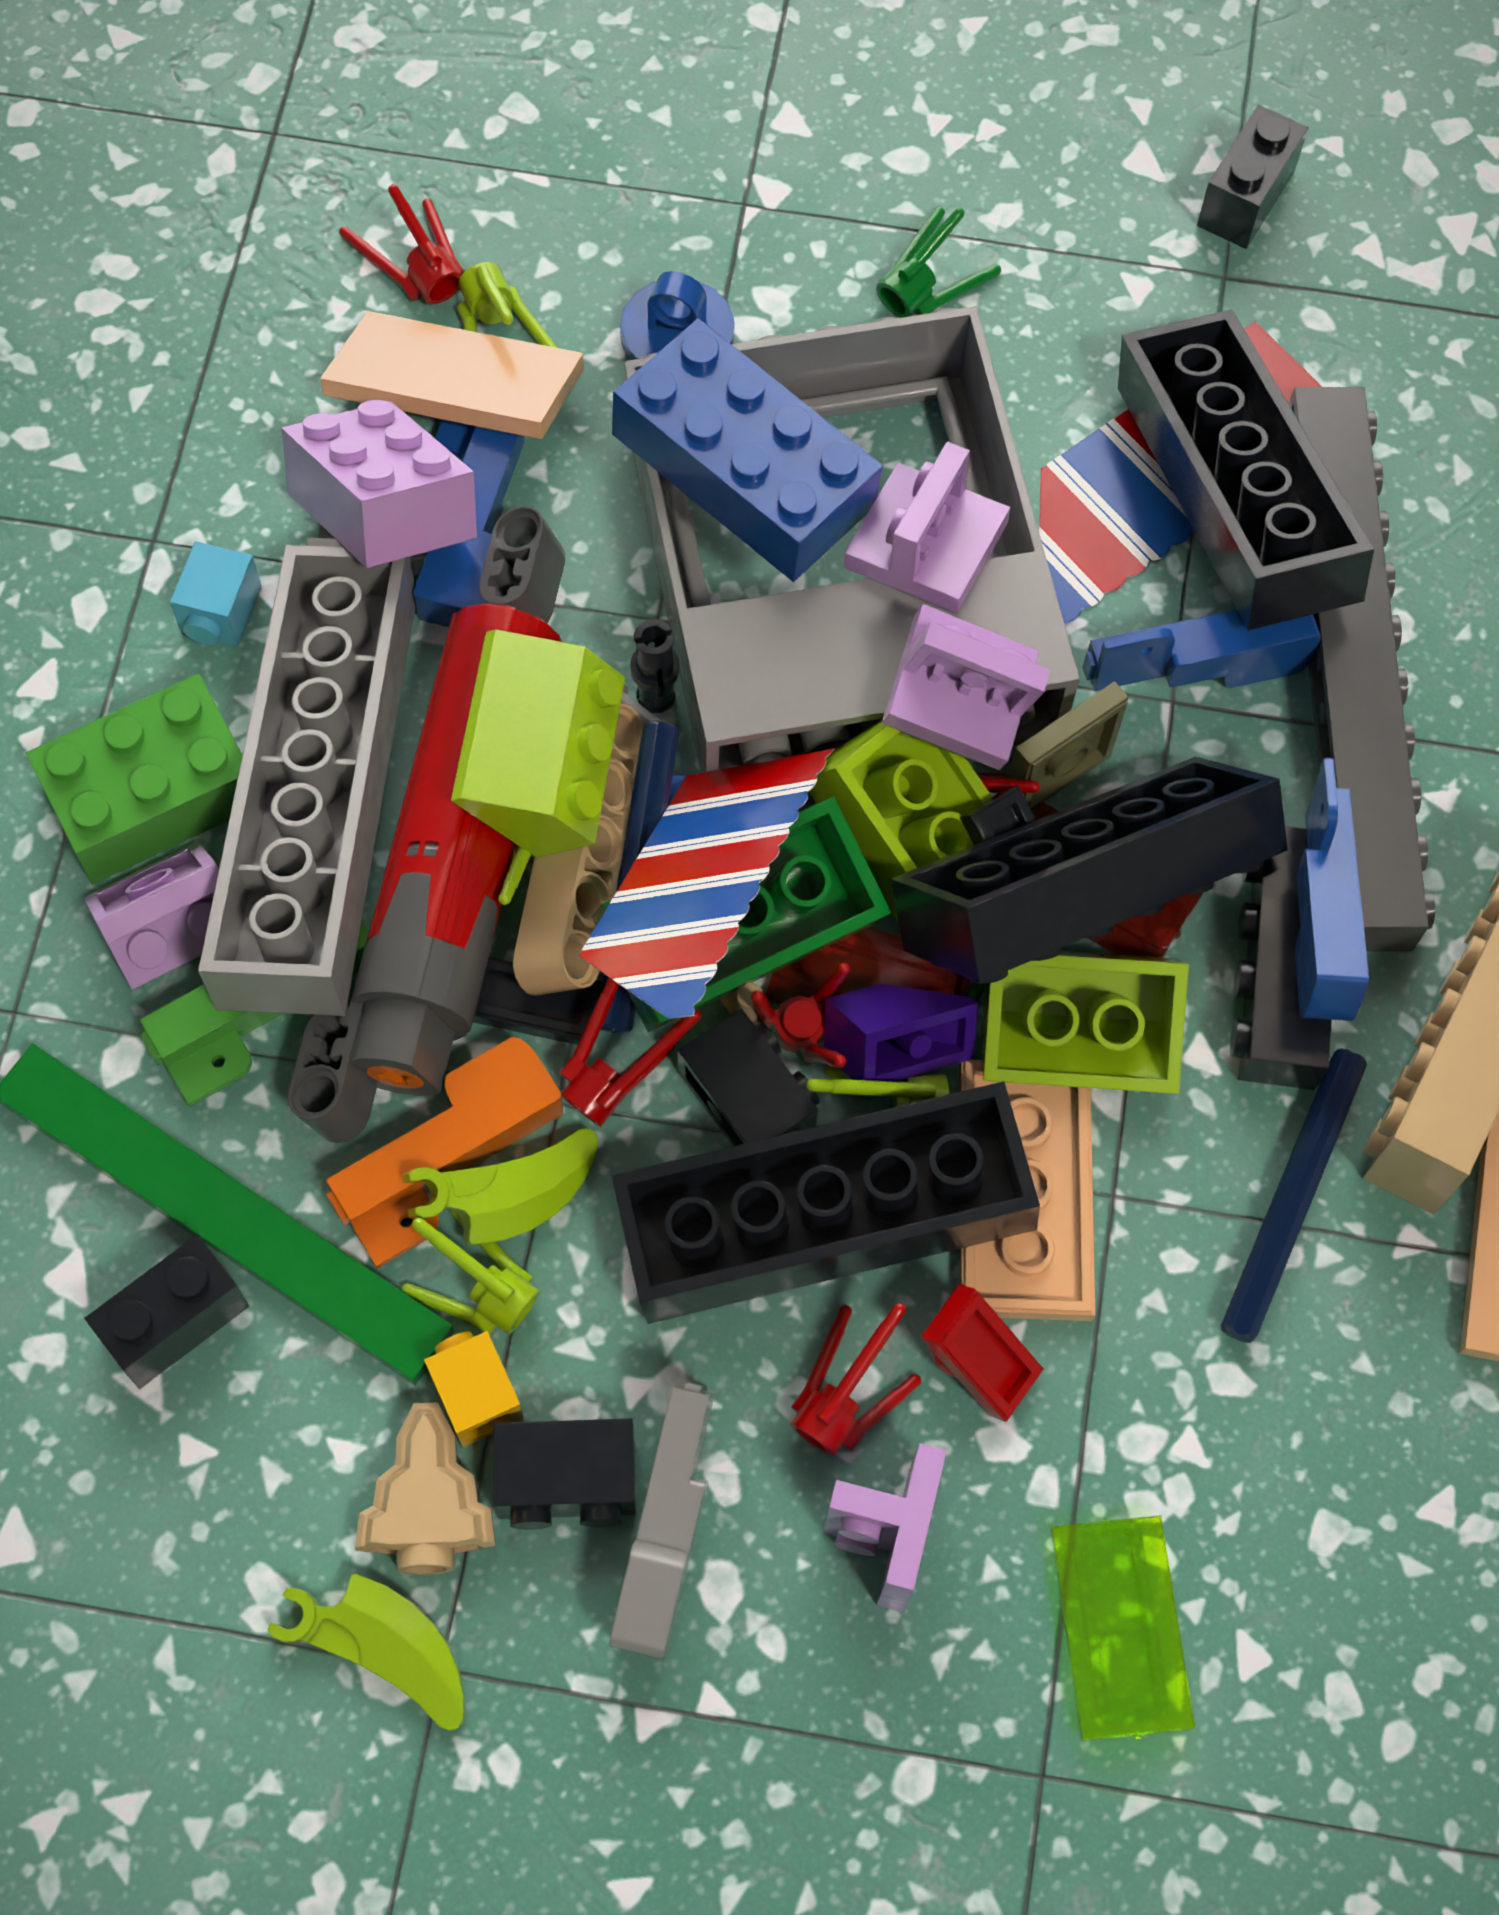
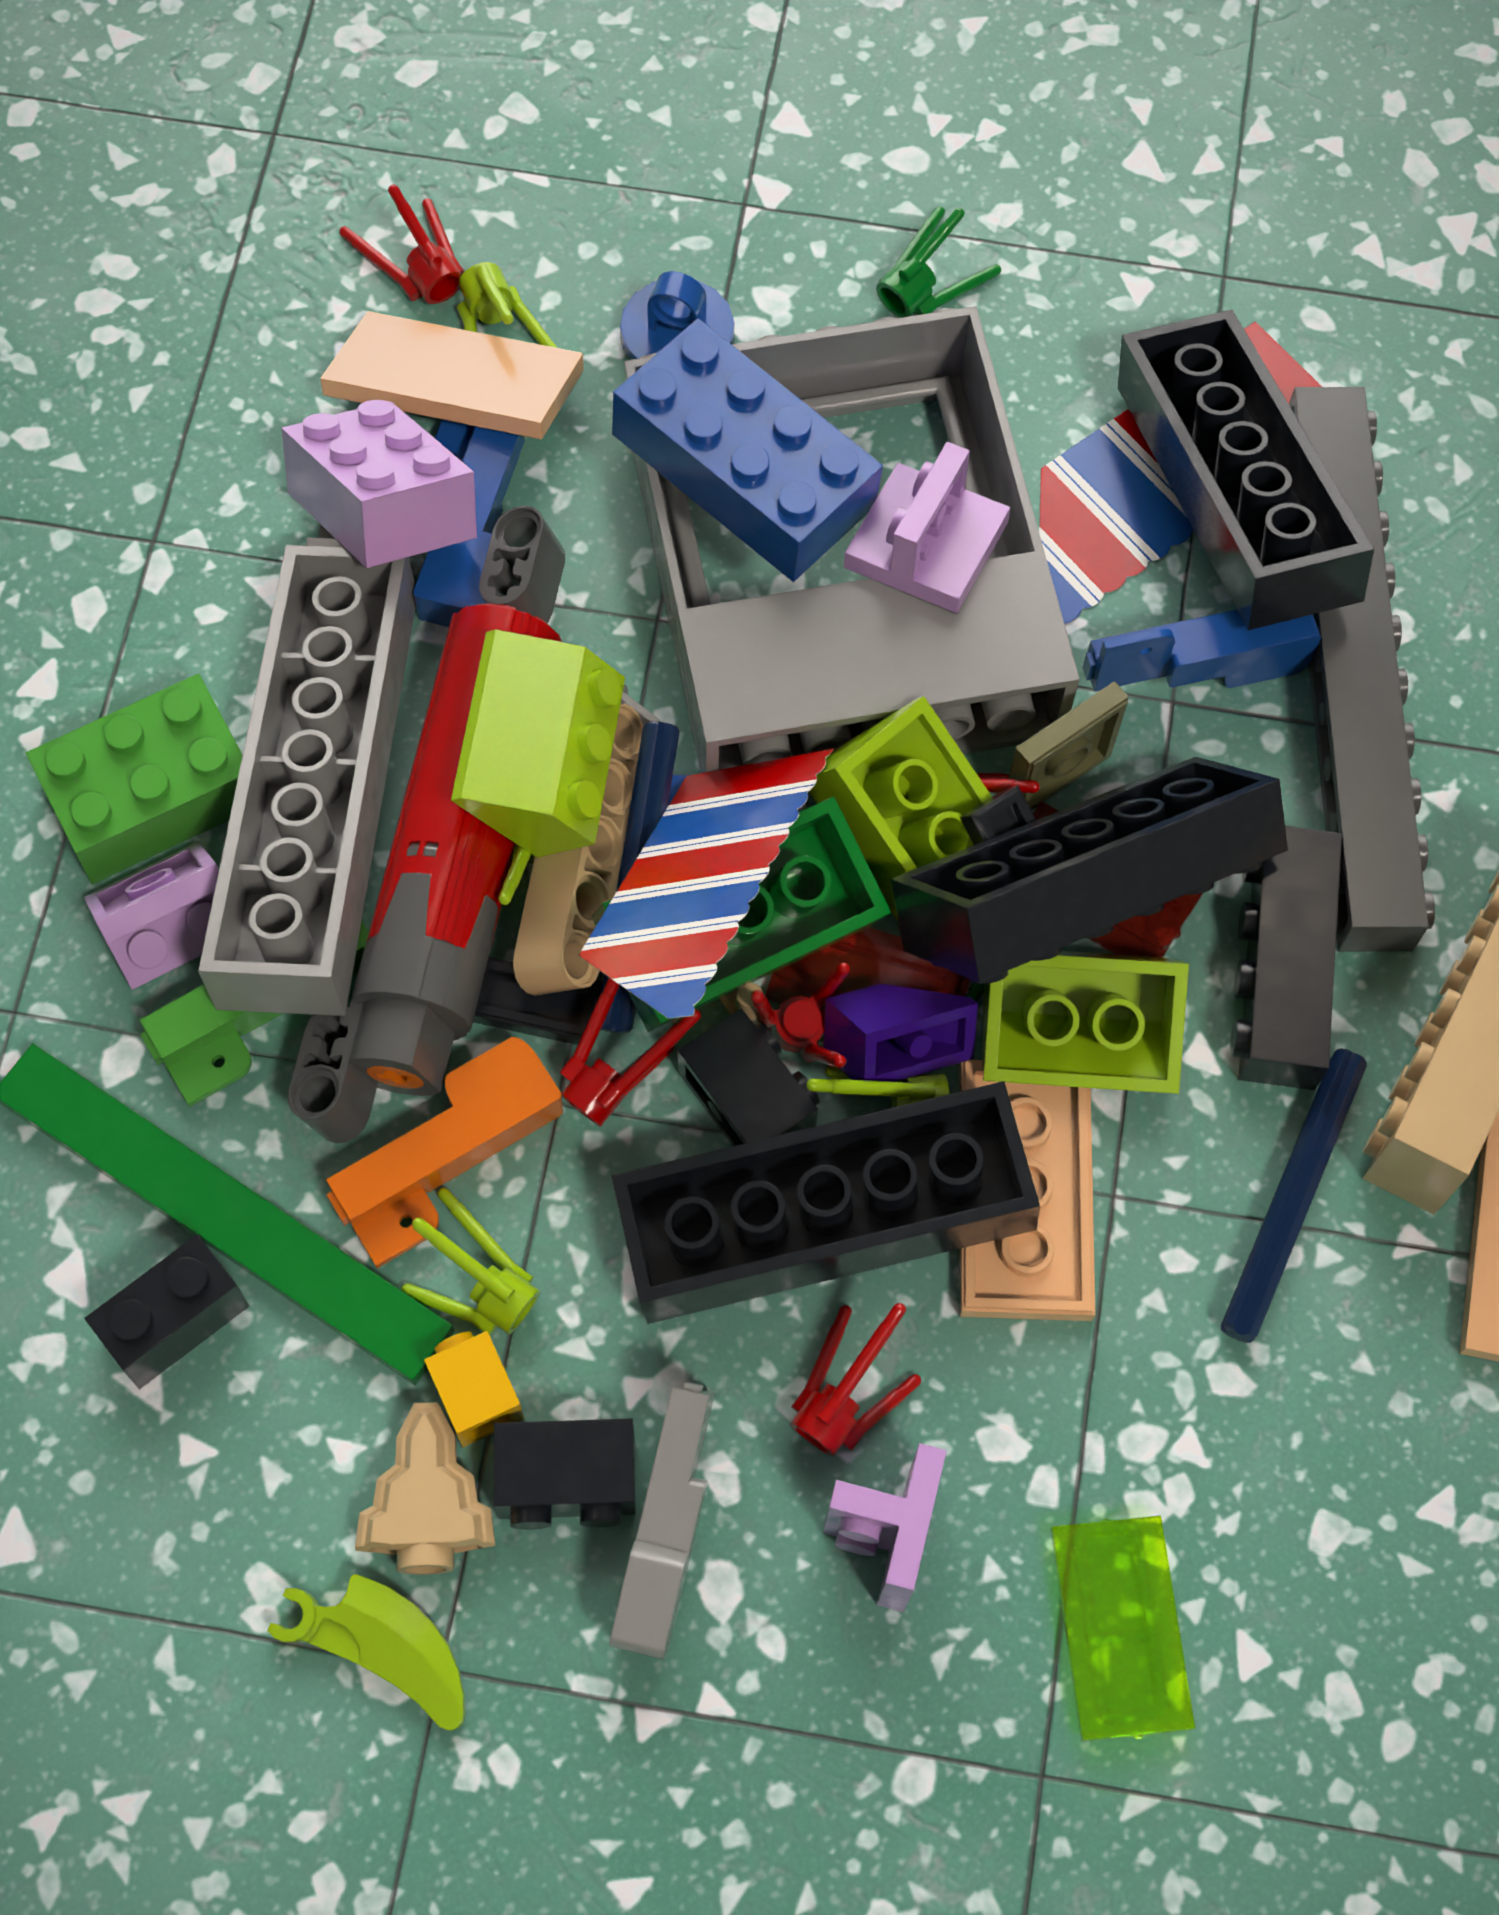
medium azure brick [170,541,262,647] -> none
lime piece [402,1128,598,1245] -> none
black pin [630,619,680,713] -> none
lavender bracket [882,604,1051,770] -> none
red tile [921,1284,1044,1422] -> none
brick [1197,104,1309,249] -> none
piece [1295,758,1369,1021] -> none

